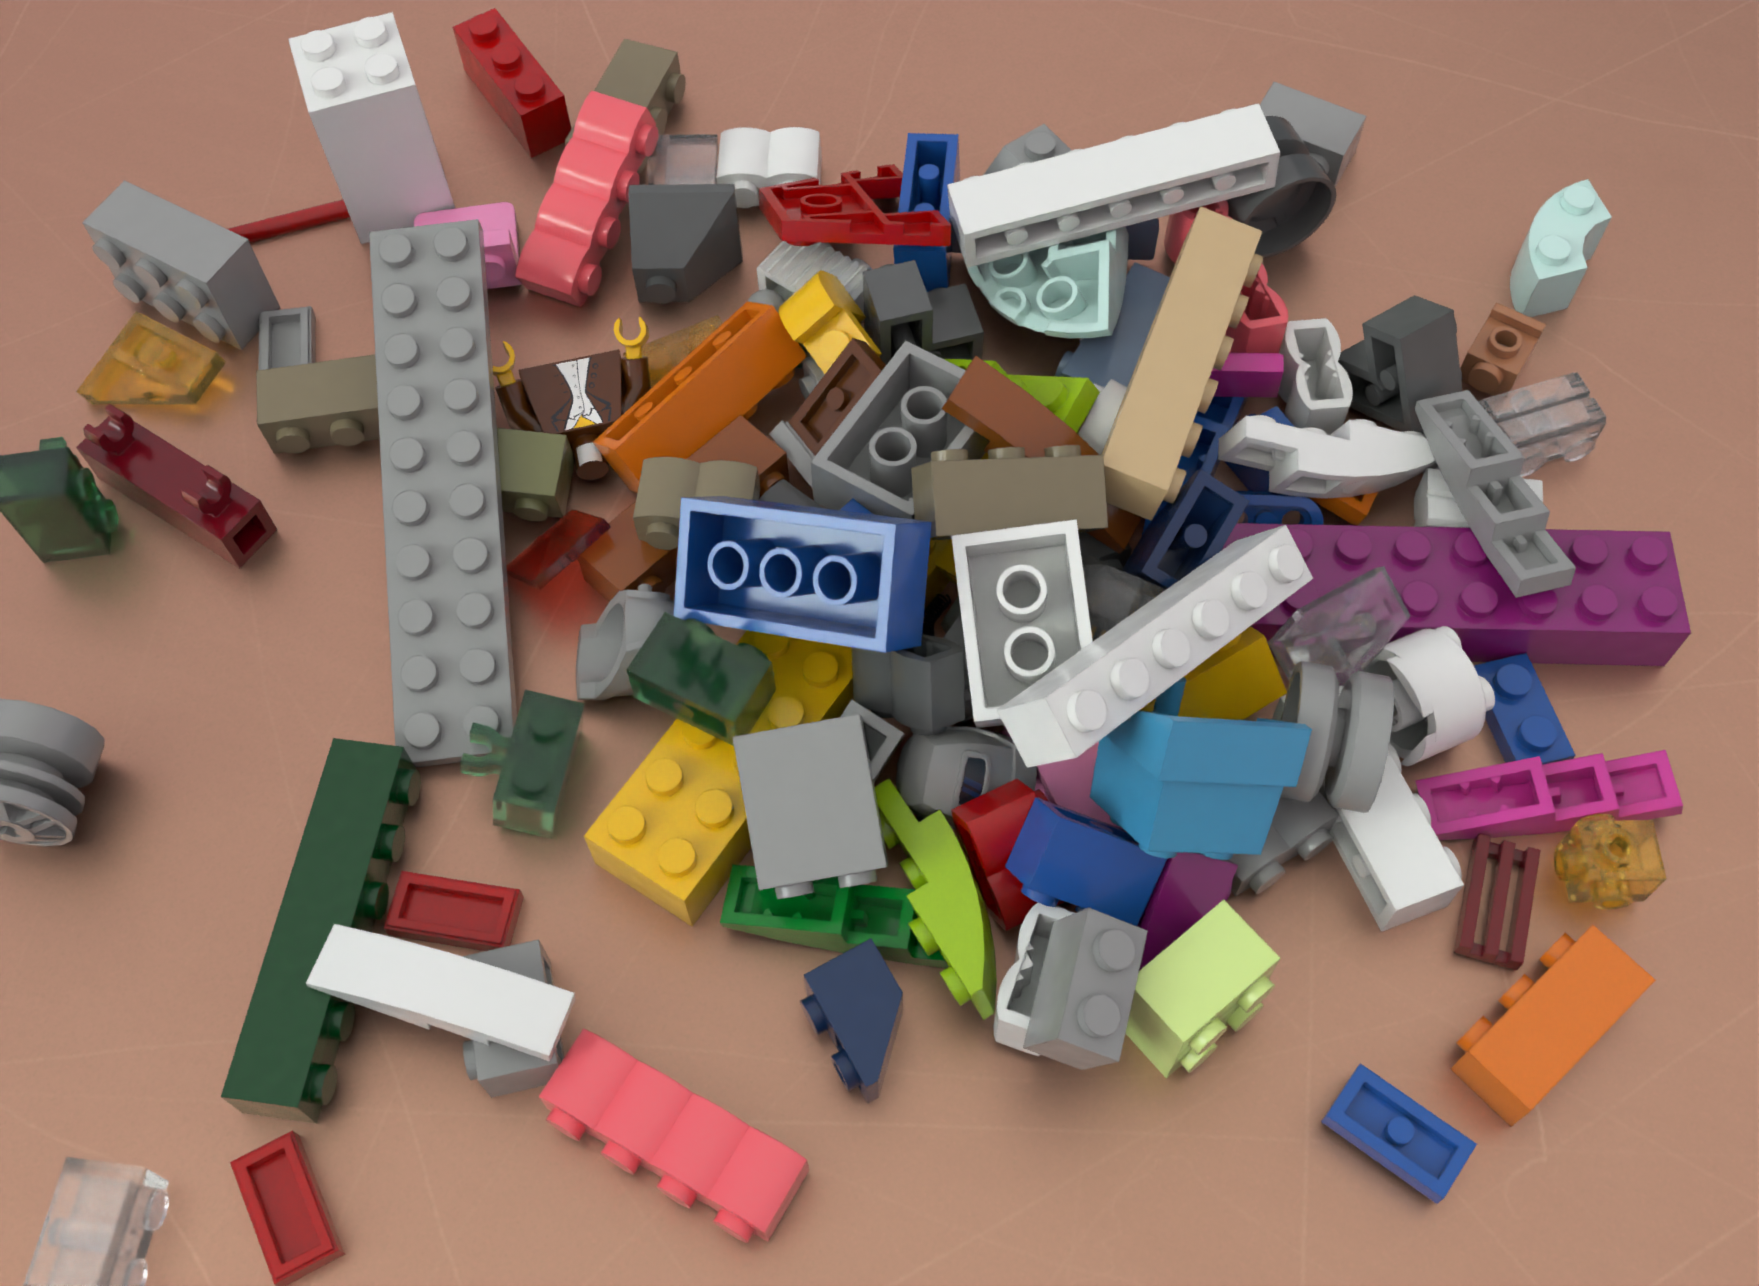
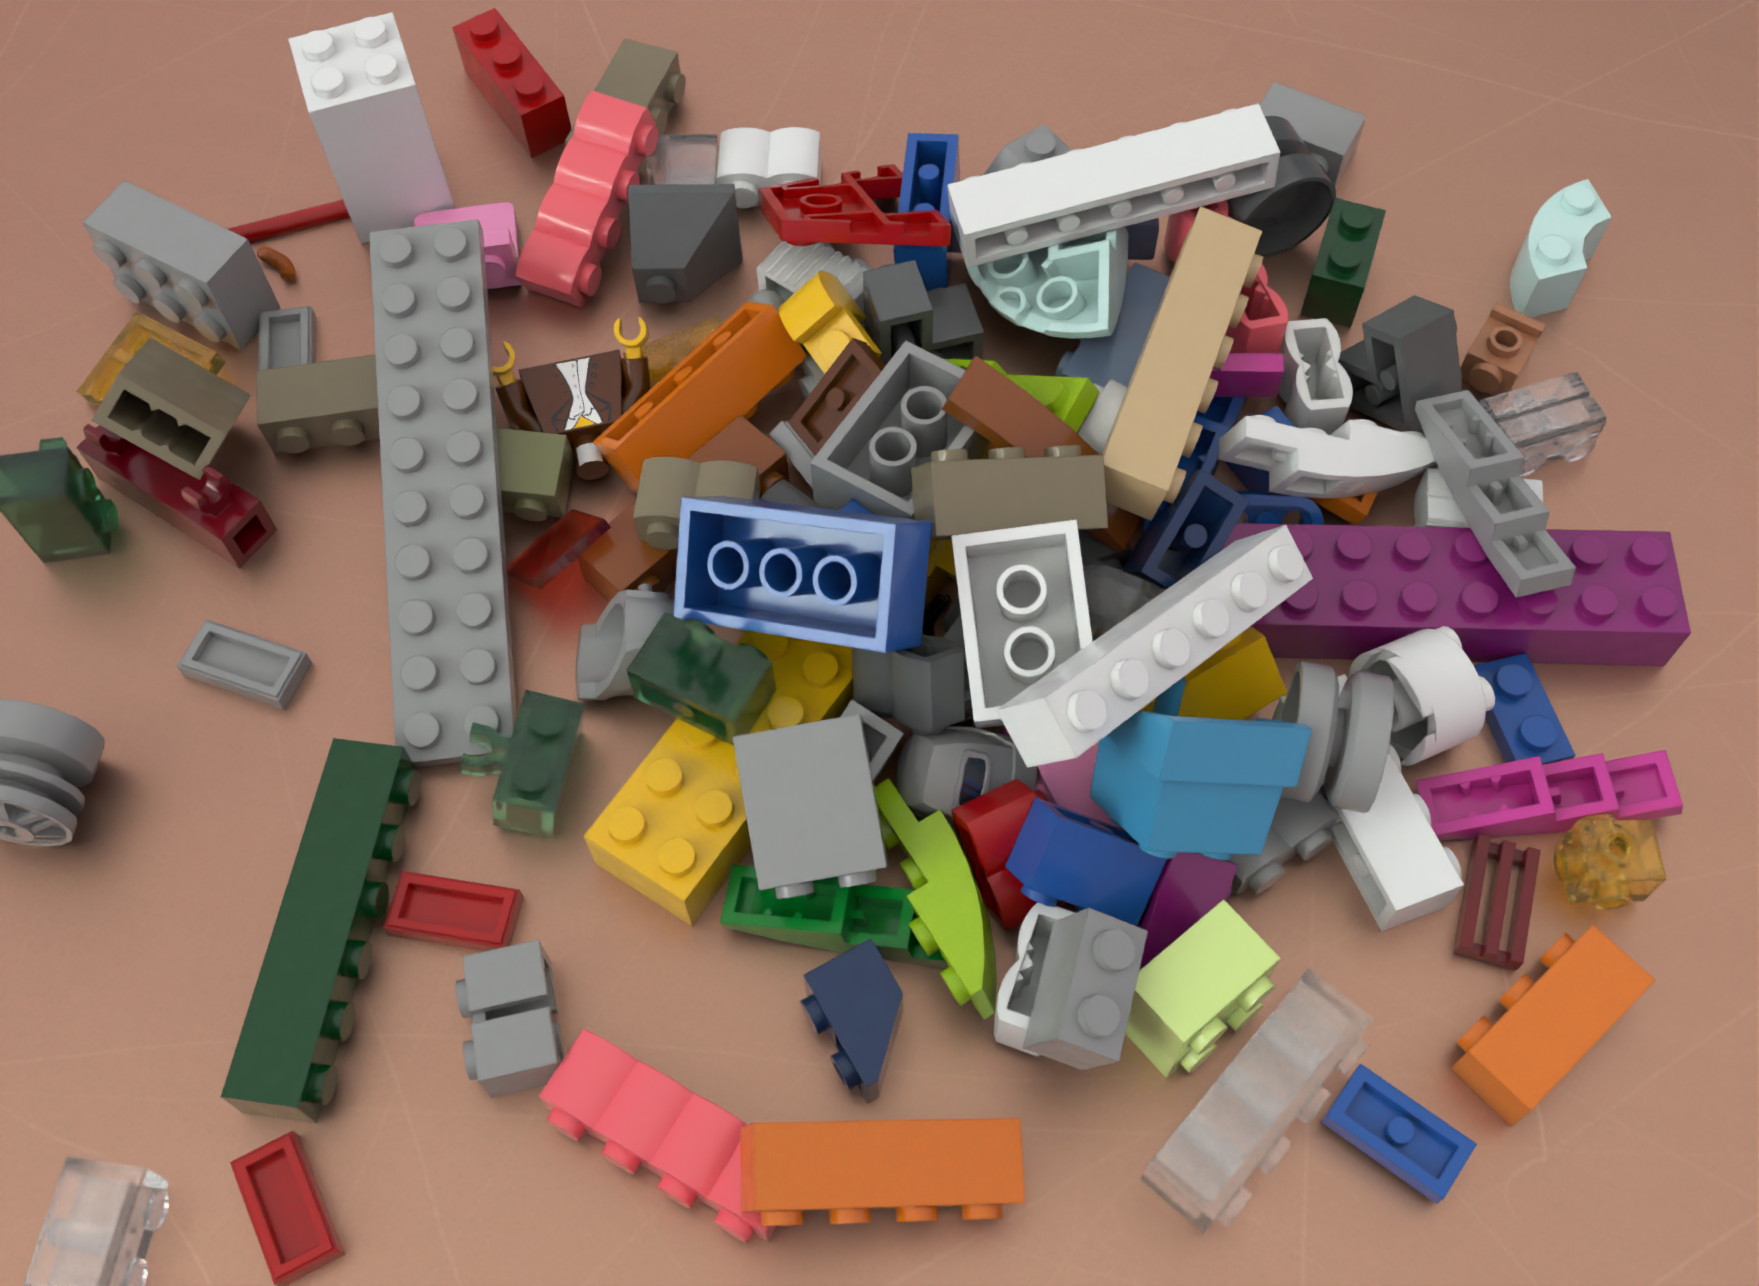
white slope [306,924,575,1062] -> none
clear slope [1267,566,1410,686] -> none
none -> dark tan brick [91,338,251,480]
none -> light grey tile [177,619,312,710]
none -> orange leg [257,245,296,282]
none -> orange brick [740,1118,1025,1226]
none -> clear brick [1140,968,1373,1234]
none -> dark green brick [1300,198,1386,328]

